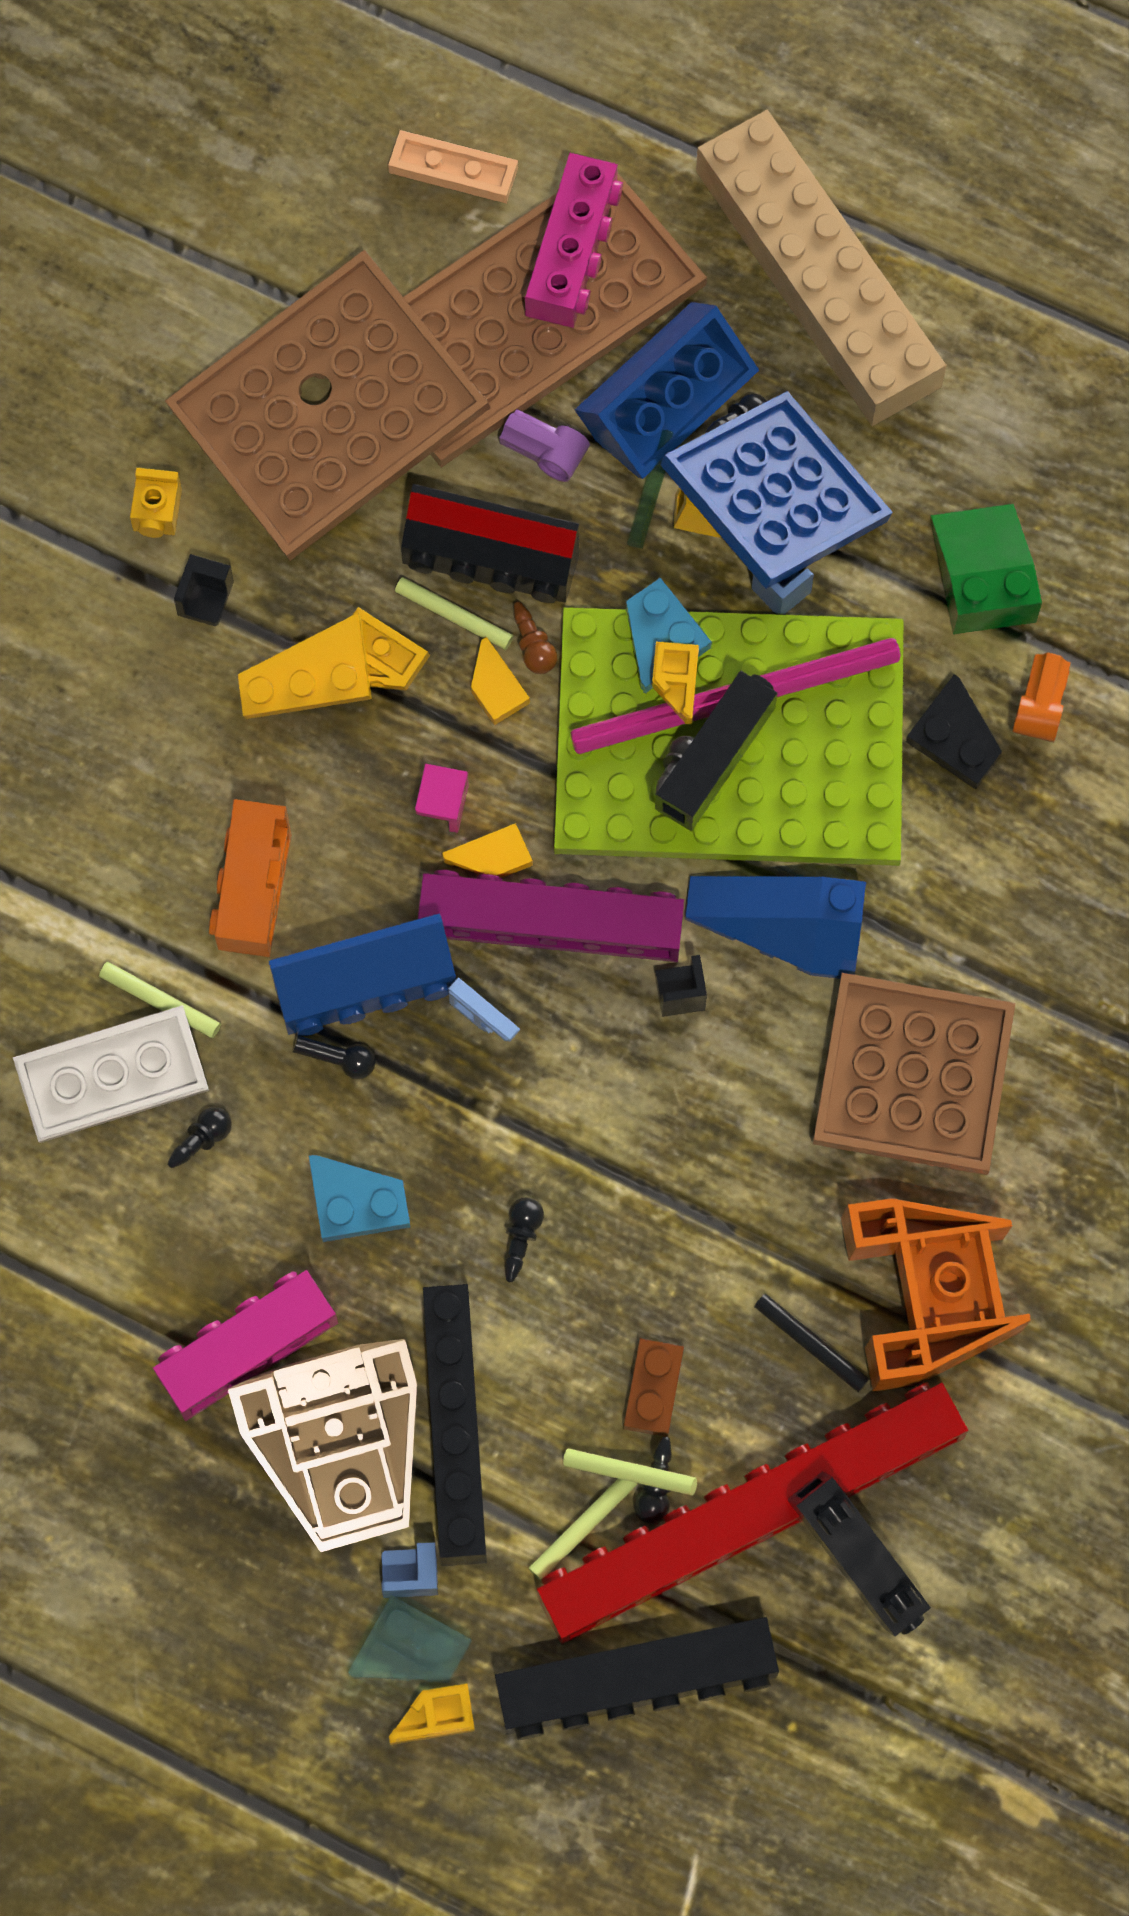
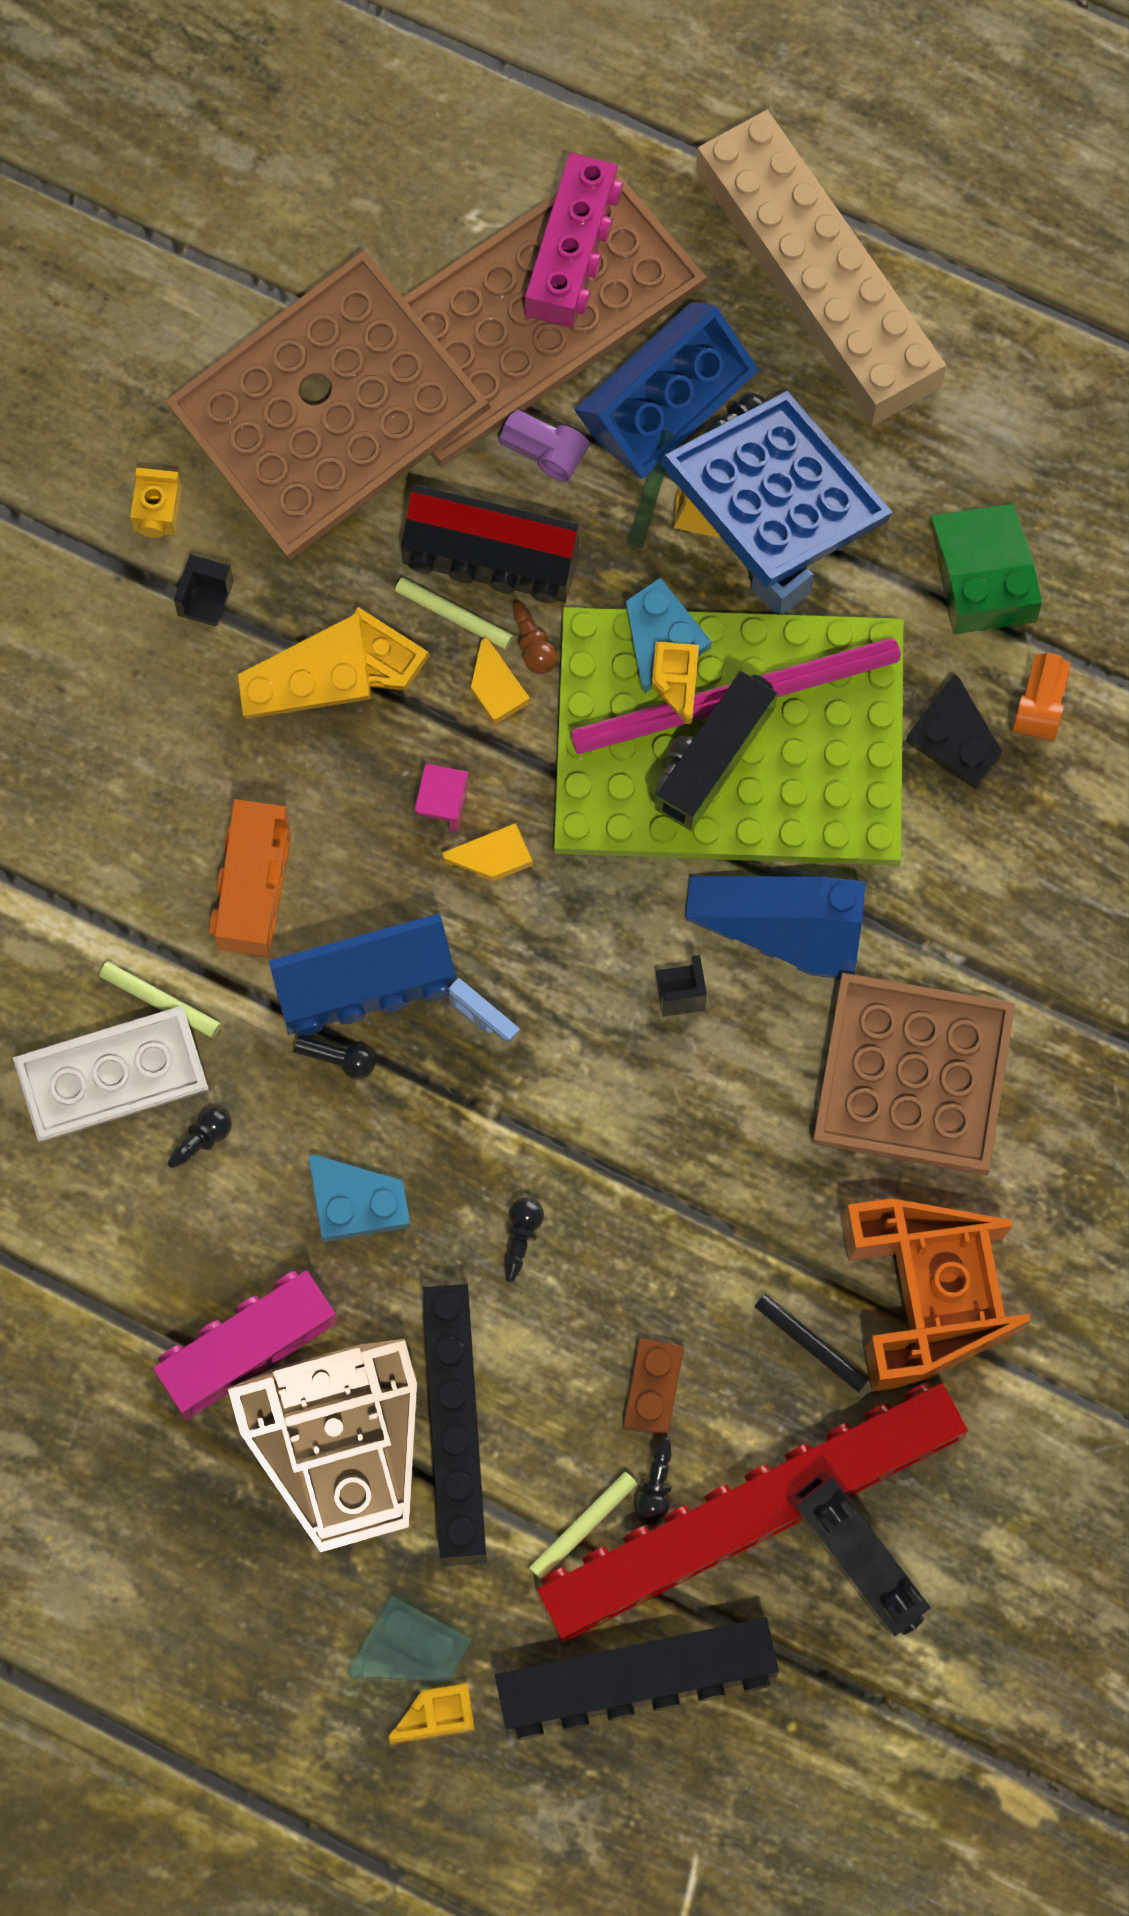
medium blue panel [381,1542,438,1598] -> none
light nougat plate [388,130,518,204] -> none
magenta brick [418,870,684,962] -> none
yellowish green bar [563,1448,697,1496] -> none

